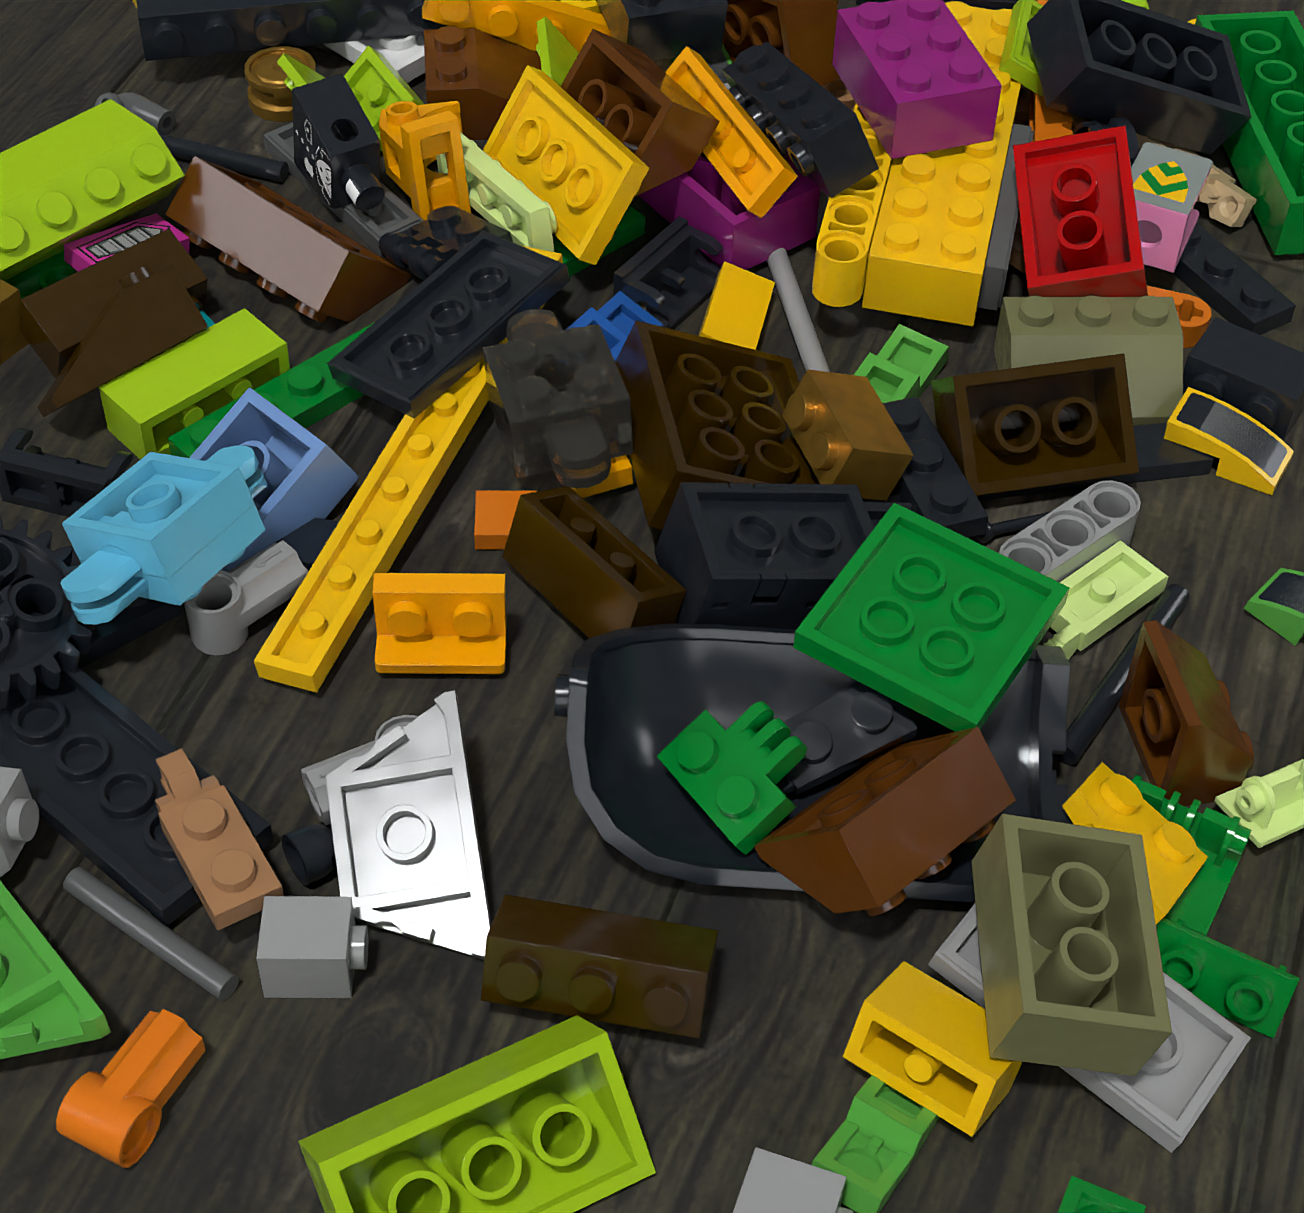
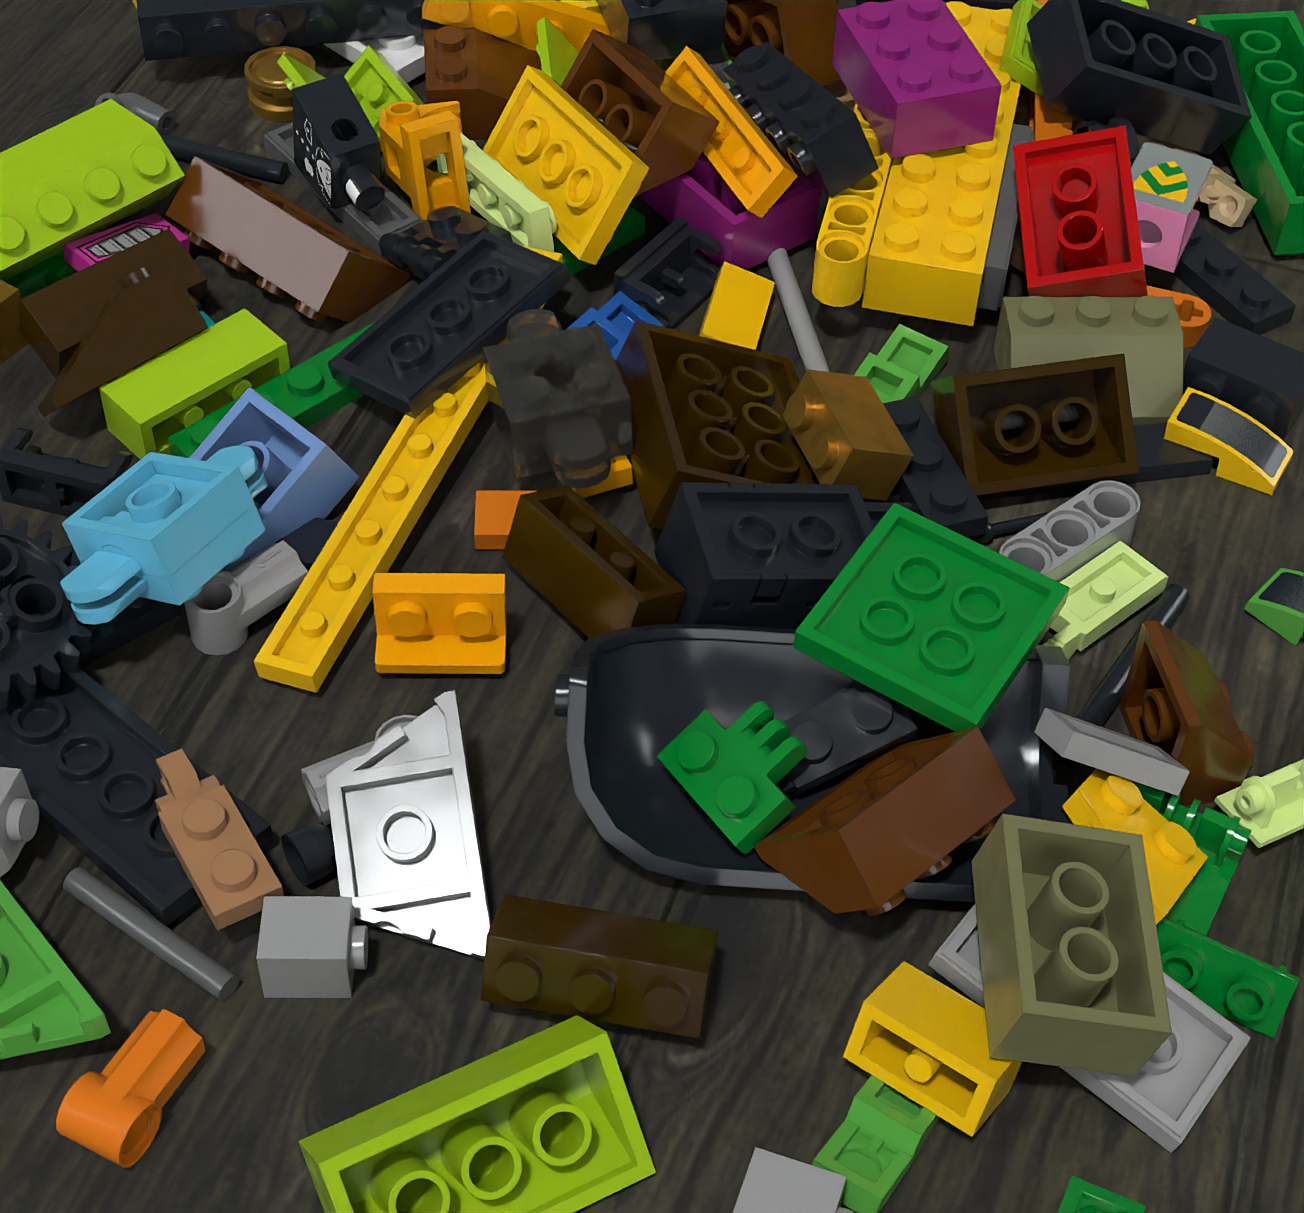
none -> light grey tile [1034,707,1190,796]

